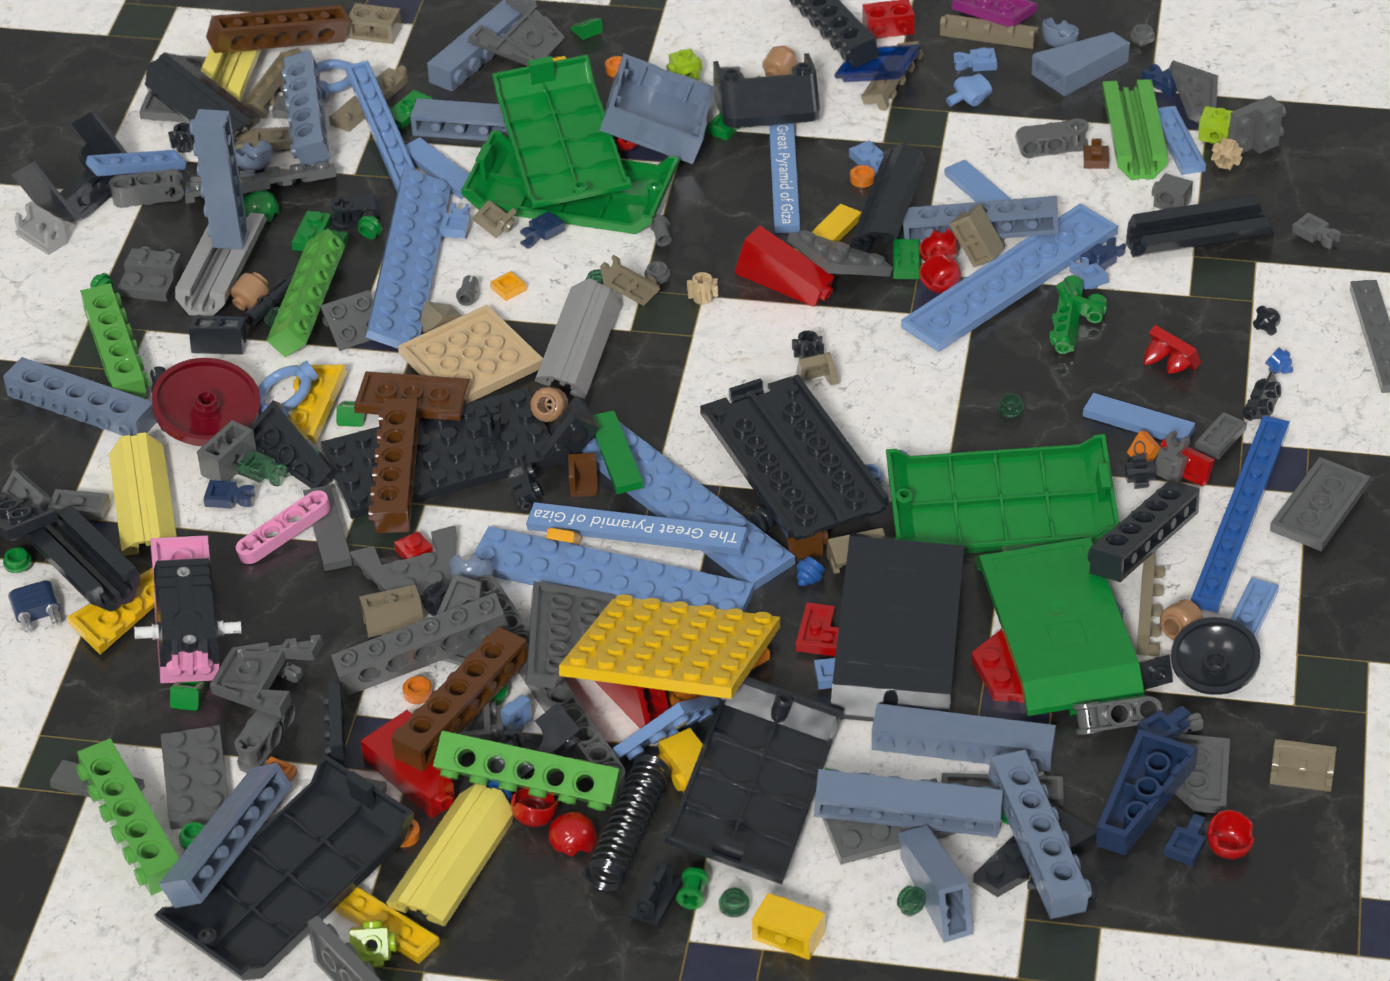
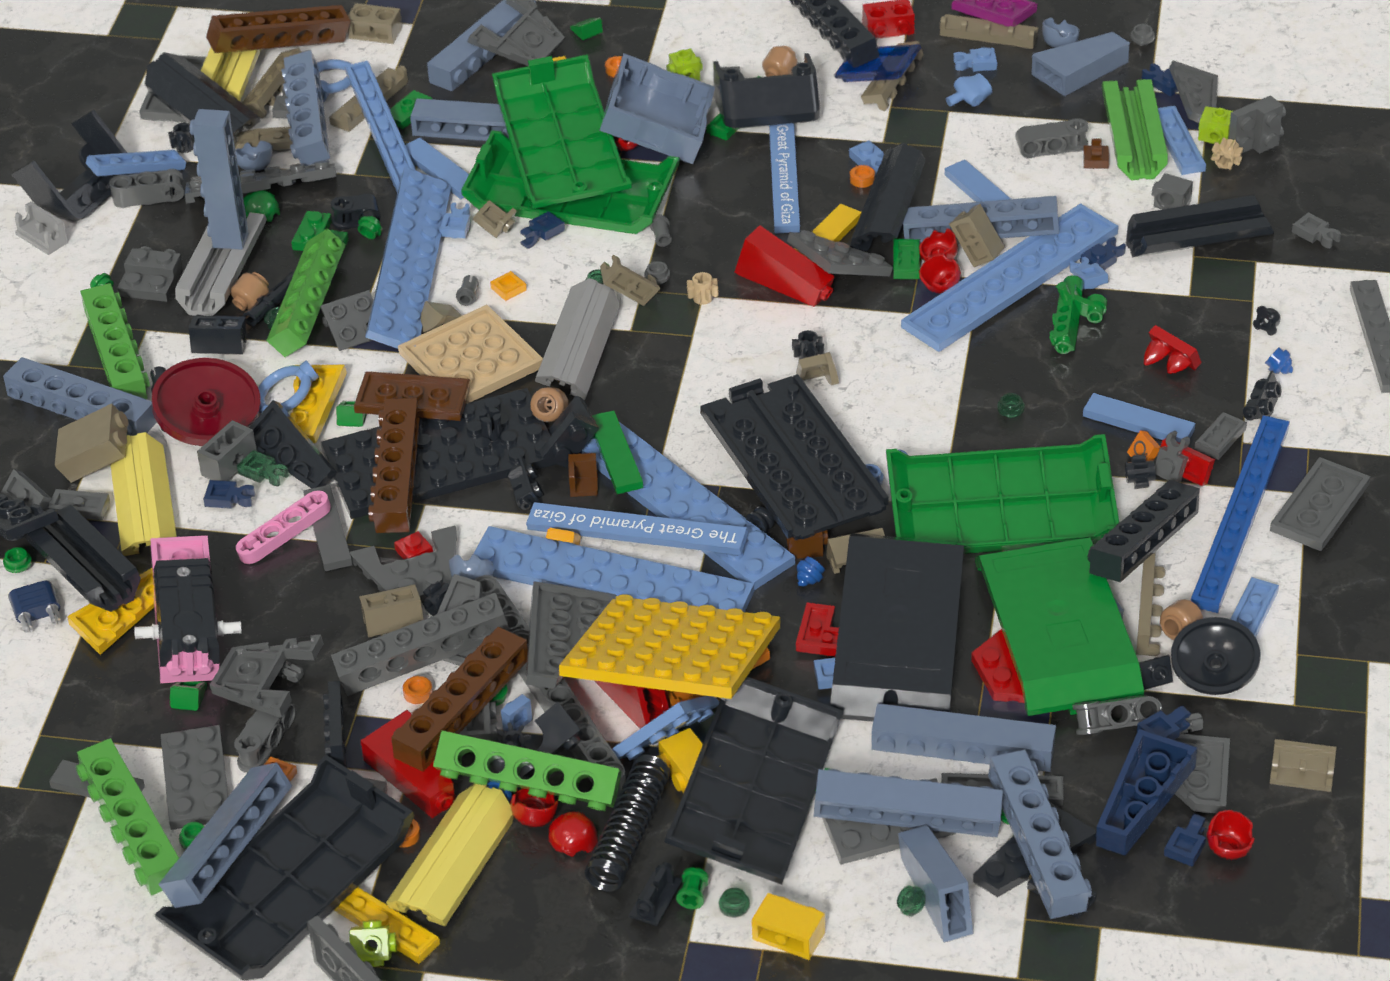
none -> dark tan brick [55,403,128,483]

